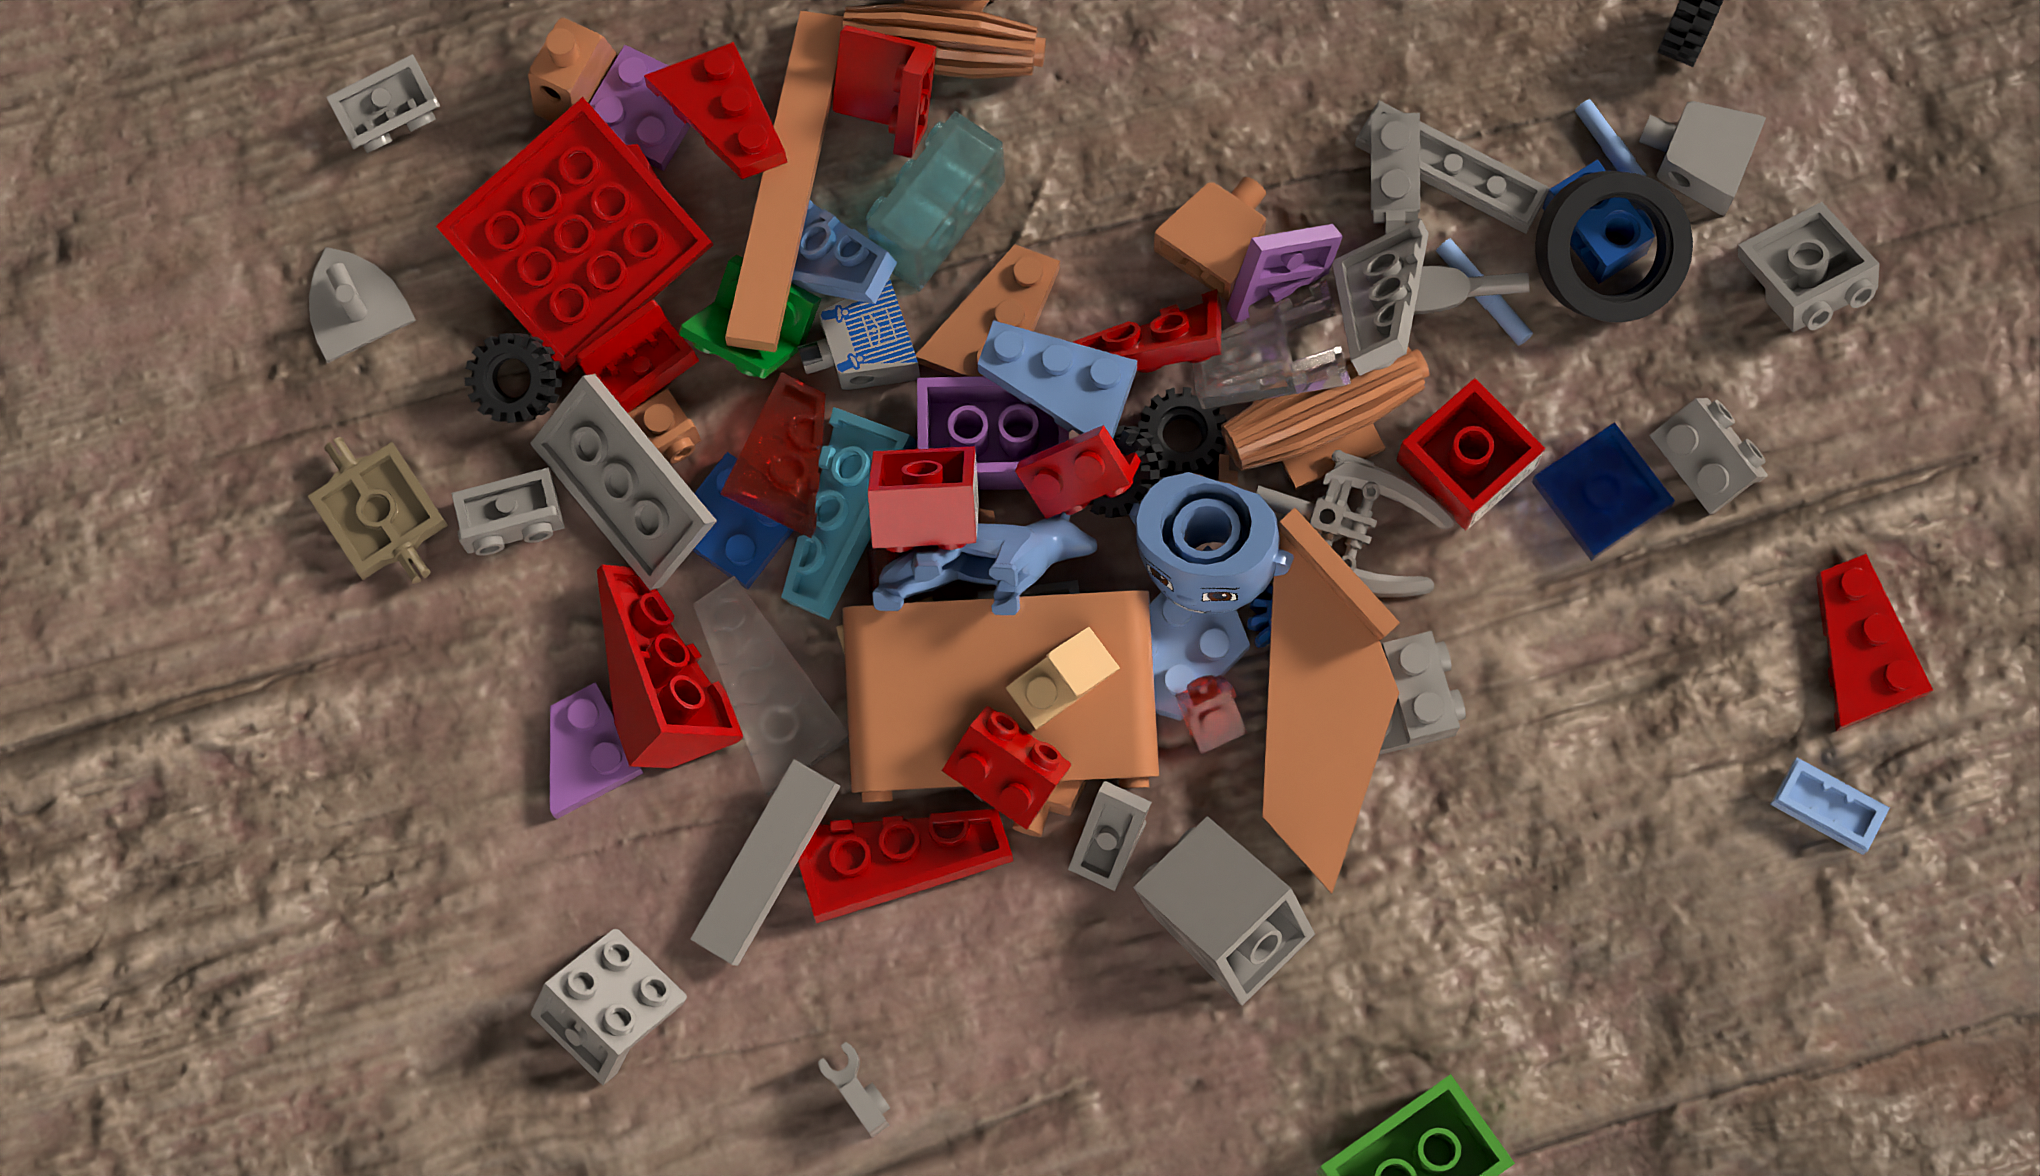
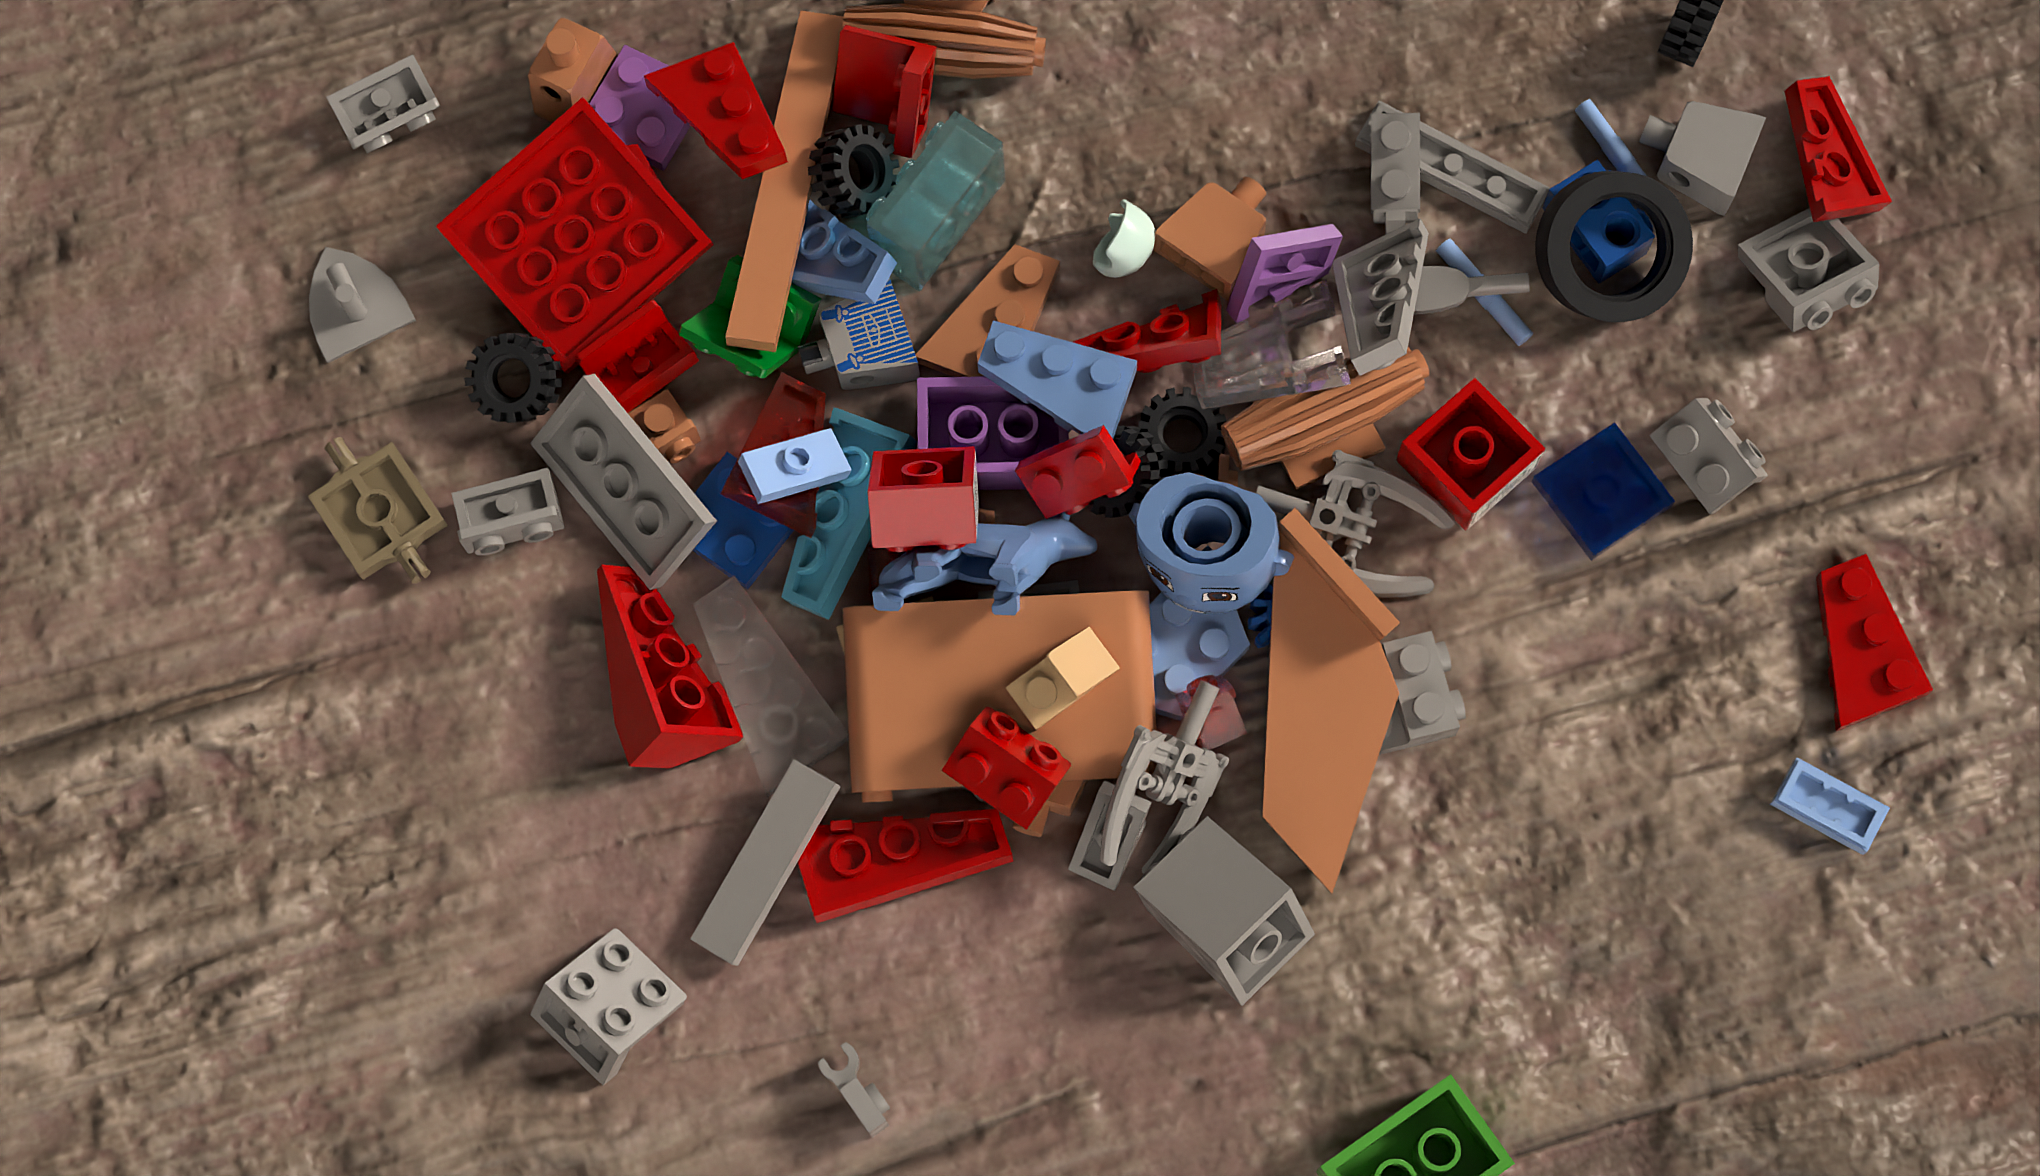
medium lavender wing [550,682,643,819] -> none
none -> light blue plate [738,428,852,504]
none -> black tyre [808,124,900,218]
none -> light aqua hair [1093,199,1156,278]
none -> light grey bar [1100,680,1229,873]
none -> red wing [1784,76,1892,222]

